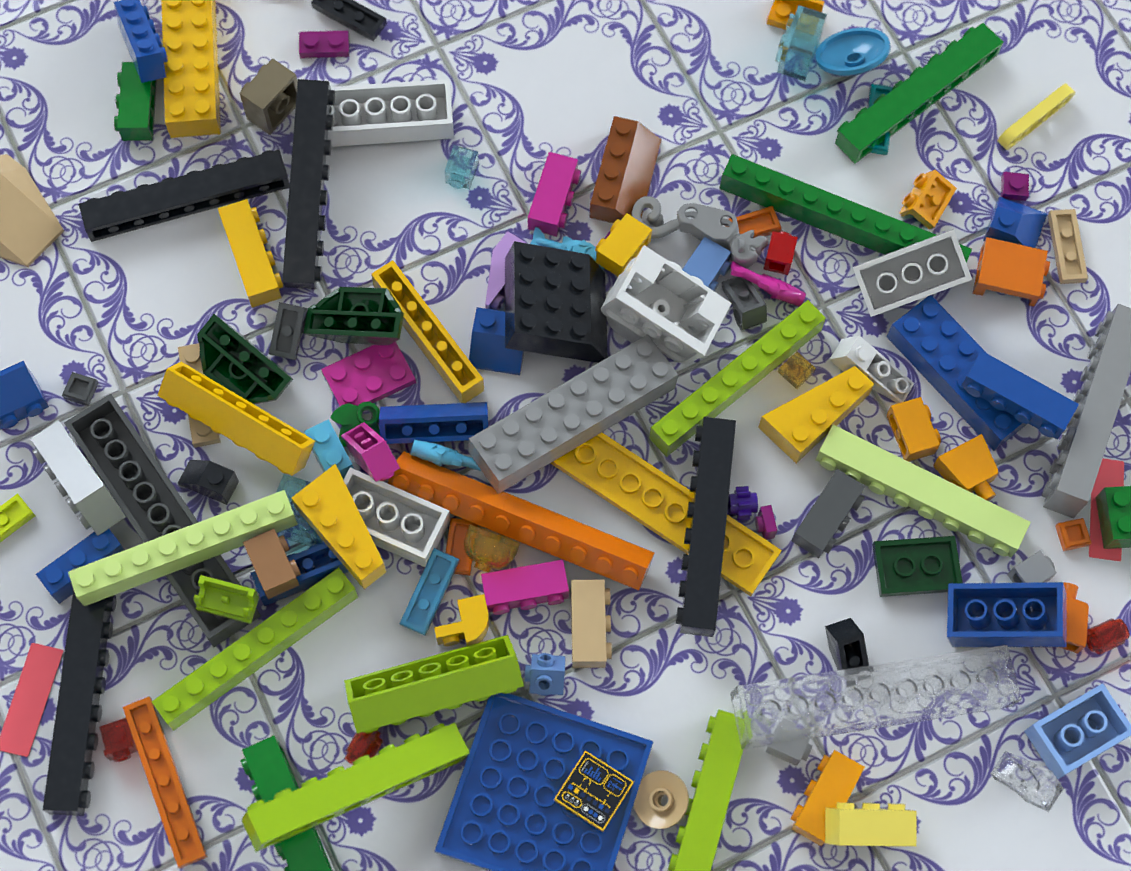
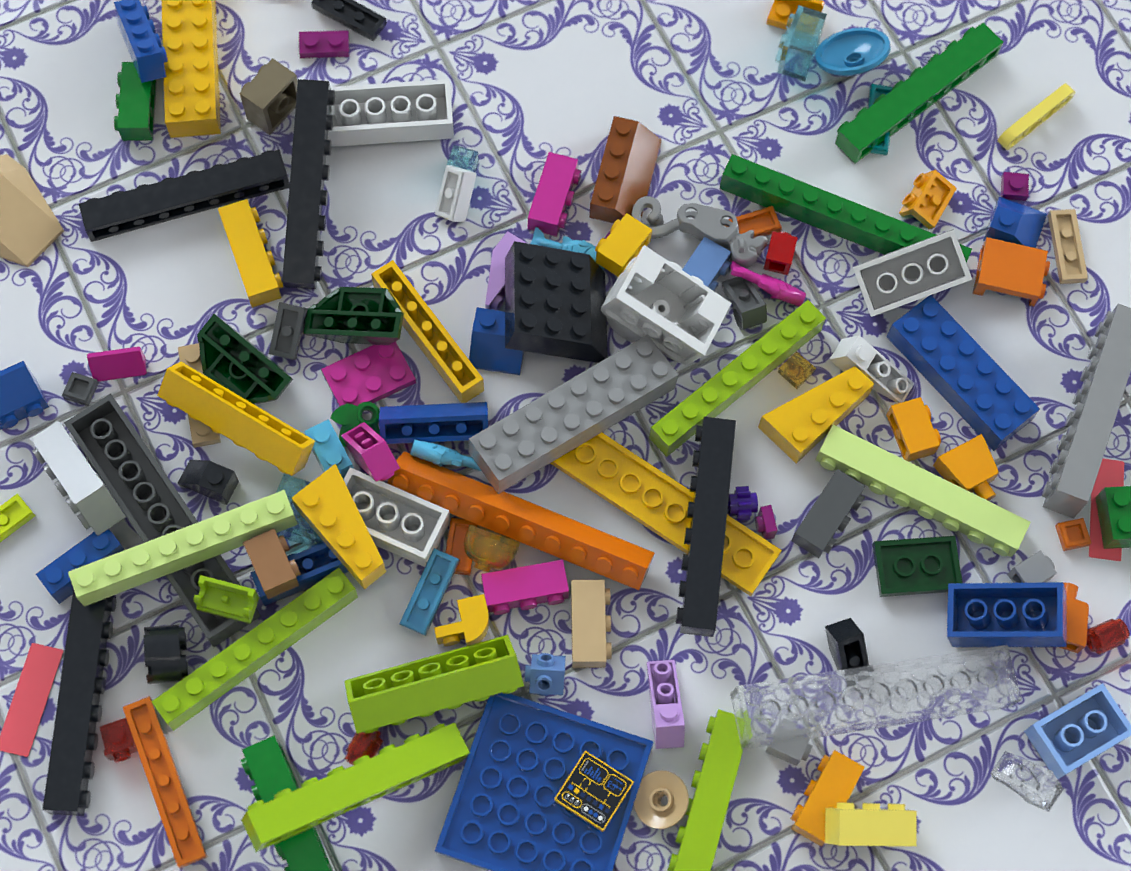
blue brick [961,351,1079,440] -> none
none -> dark pink slope [87,347,147,382]
none -> black brick [144,625,188,684]
none -> white slope [435,165,476,222]
none -> lavender slope [647,660,685,749]

